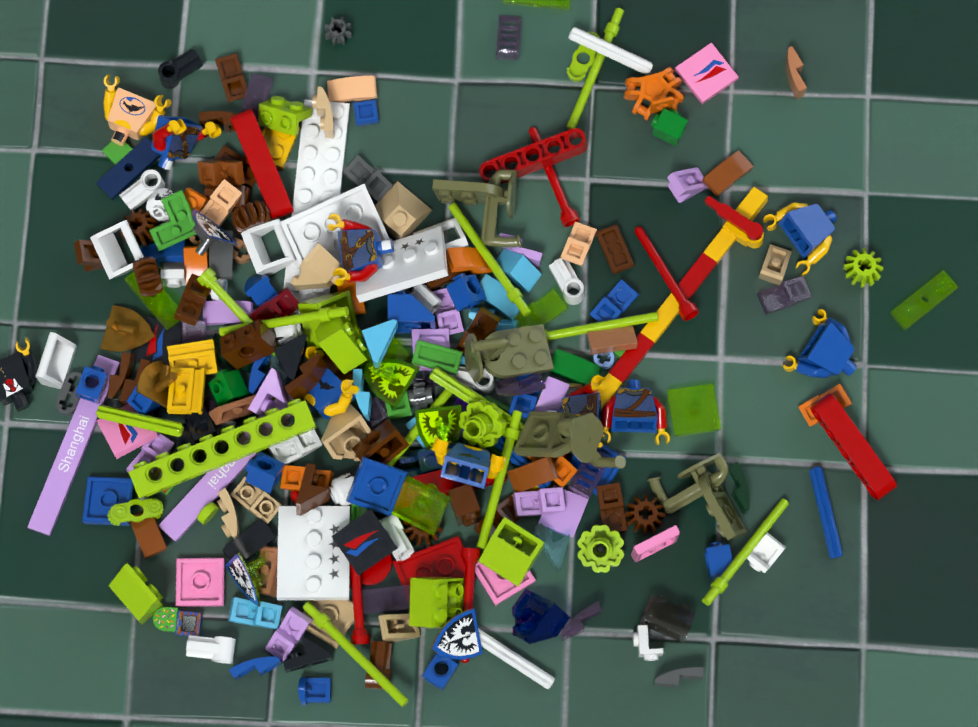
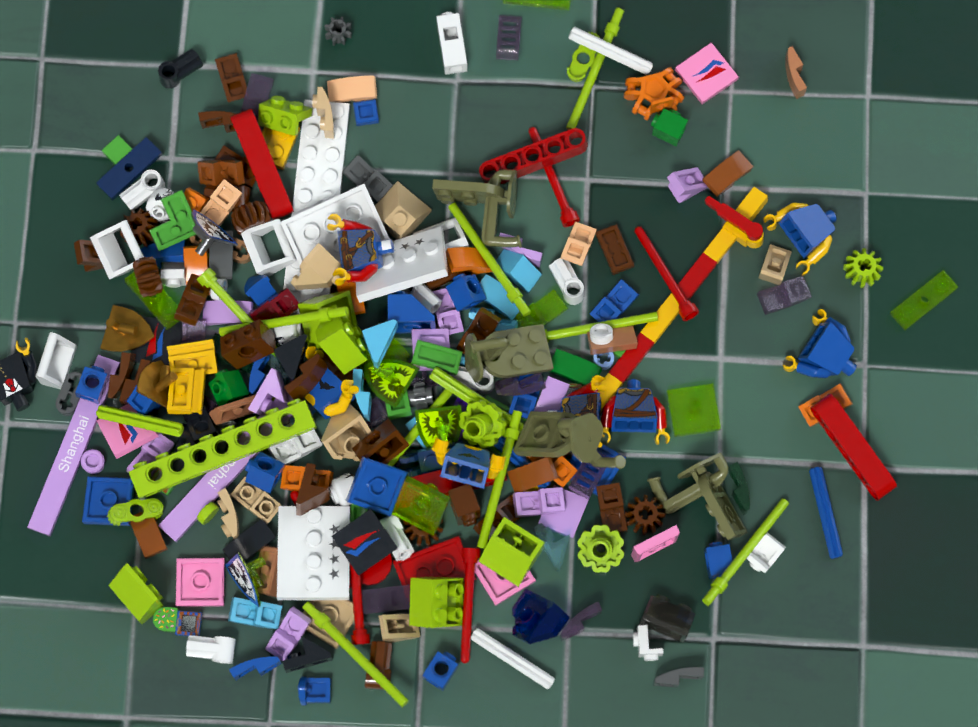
torso [103,74,172,146] -> none
torso [151,115,222,170] -> none
shield [431,608,483,660] -> none
none -> lavender tile [81,449,105,474]
none -> white brick [437,12,467,75]
none -> white tile [590,323,613,345]

